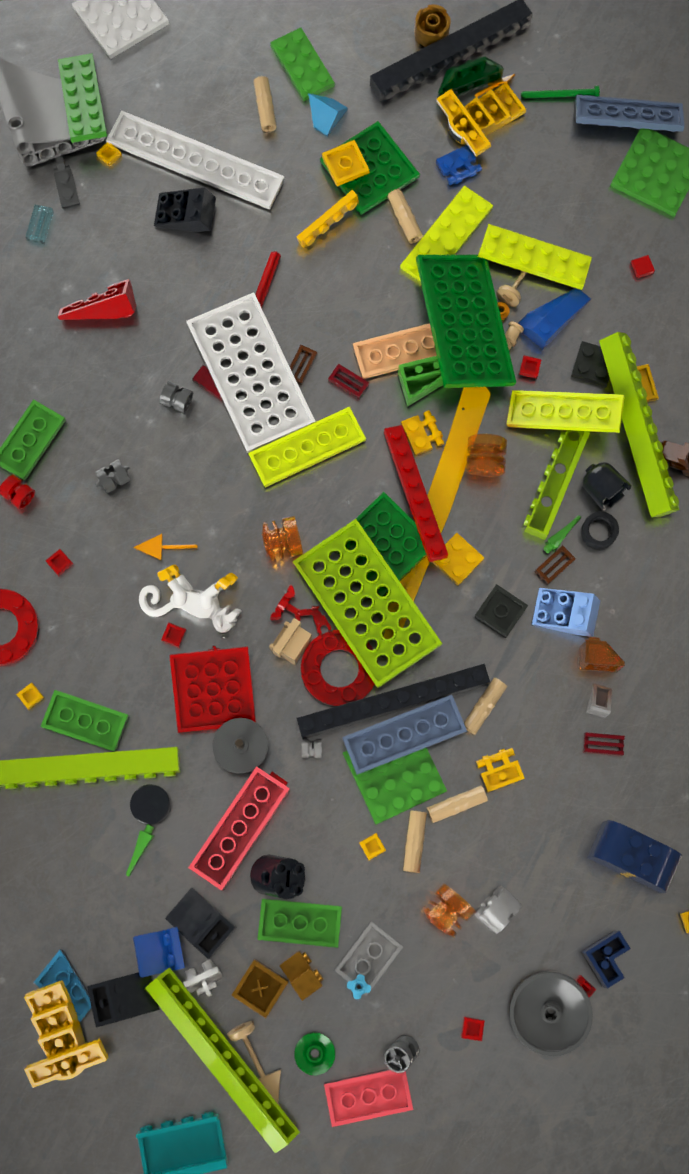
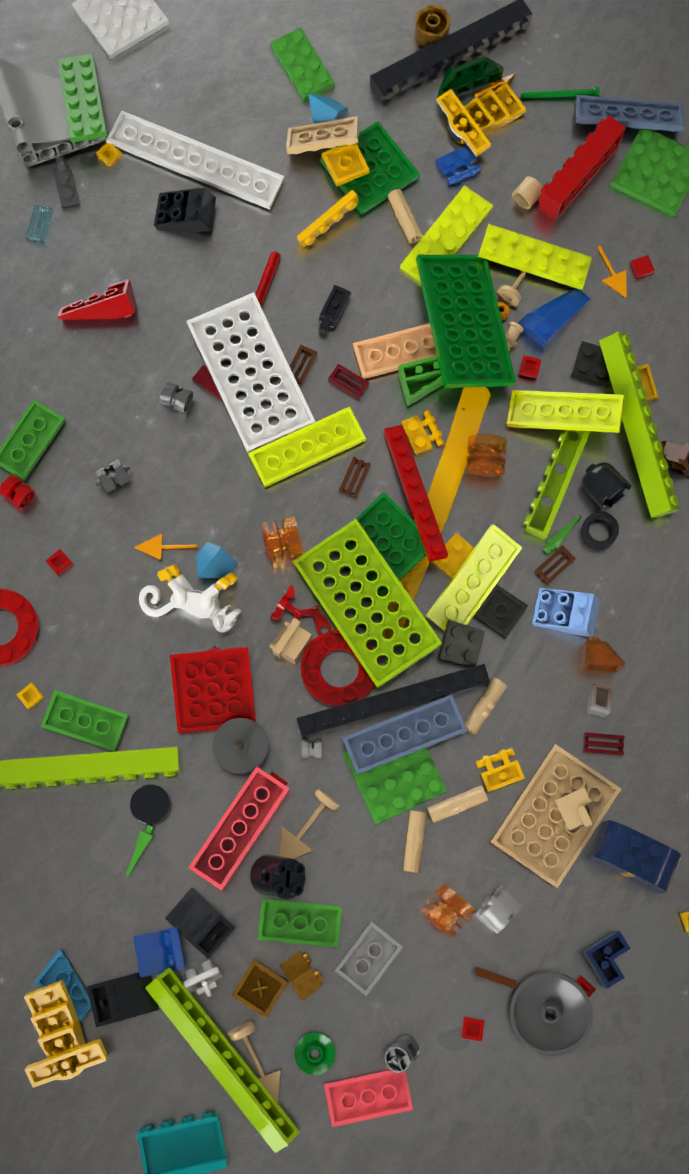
red tile [161,622,187,648] -> none
tan axle [254,76,276,132] -> none
medium azure plate [347,974,371,999] -> none
yellow tile [359,833,386,860] -> none
none -> dark azure slope [196,542,238,578]
none -> tan piece [278,789,340,859]
none -> tan plate [286,116,359,154]
none -> black hinge [318,285,351,336]
none -> reddish brown tile [339,457,371,498]
none -> neon yellow plate [425,524,522,632]
none -> pearl dark grey plate [438,620,485,667]
none -> reddish brown tile [474,967,517,989]
none -> tan plate [490,744,621,888]
none -> tan piece [512,176,543,209]
none -> red brick [538,115,626,222]
none -> tan plate [555,787,593,830]
none -> light orange piece [597,246,627,298]

